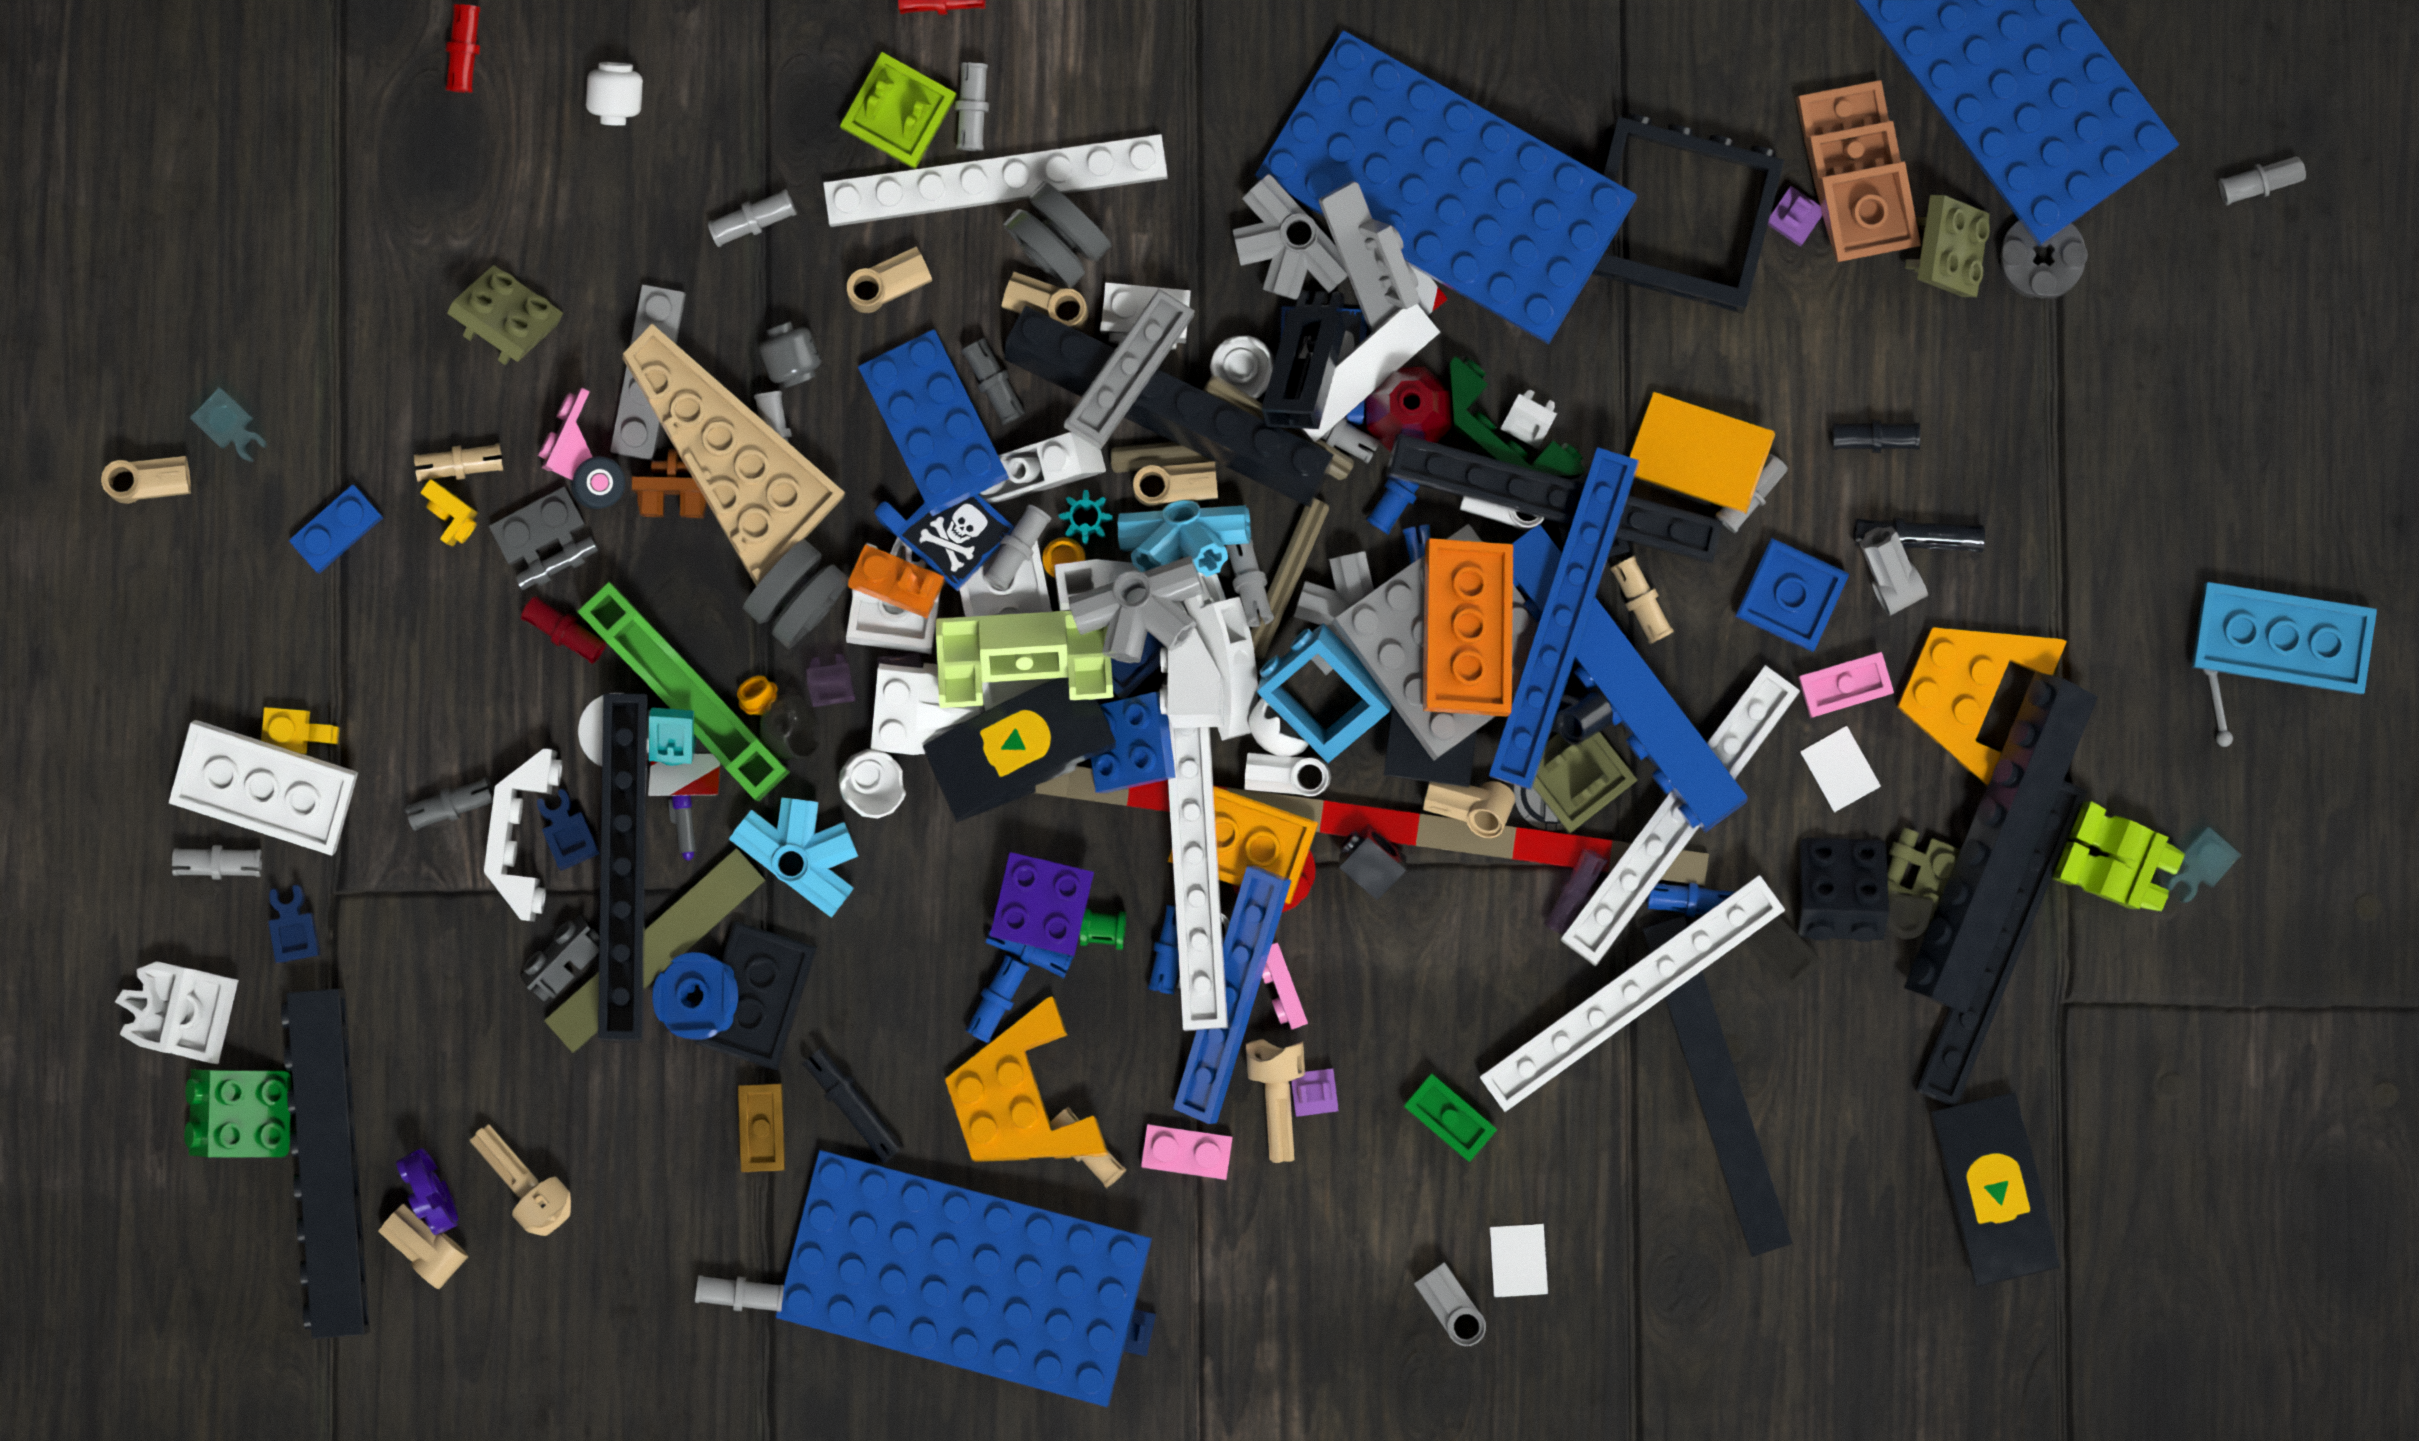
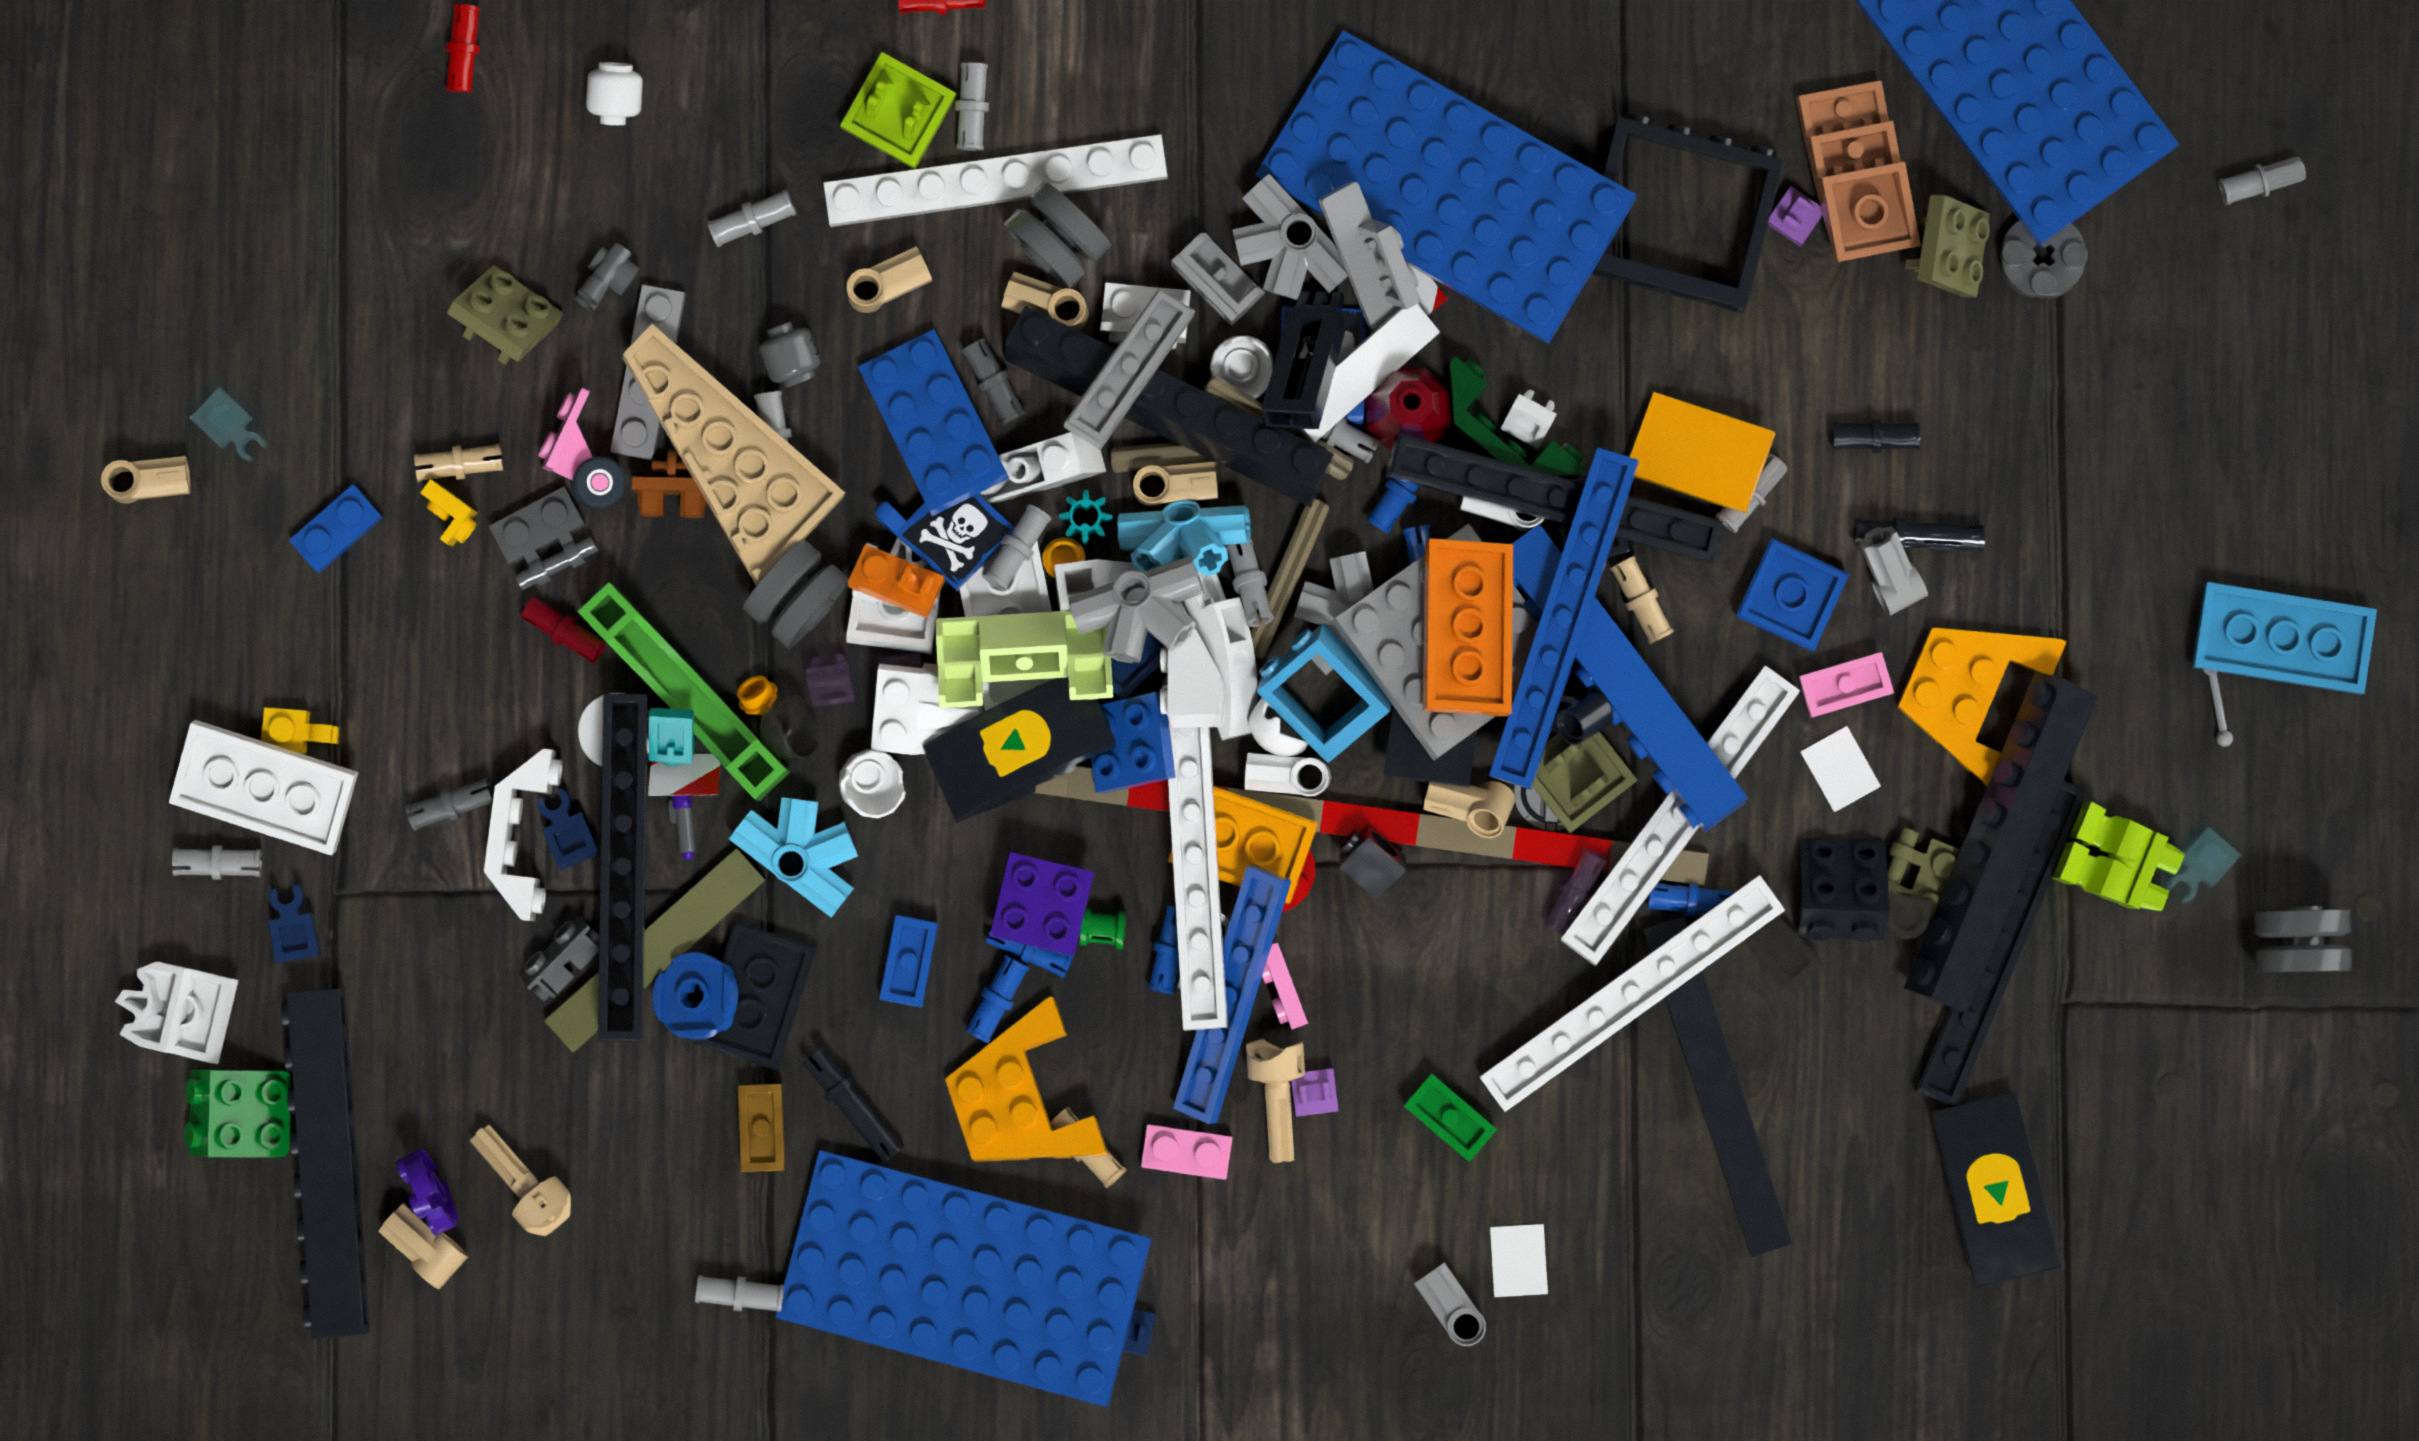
none -> dark grey plate [575,243,640,312]
none -> blue plate [879,915,939,1008]
none -> light grey hinge [1171,232,1265,327]
none -> dark grey wheel [2254,906,2352,973]

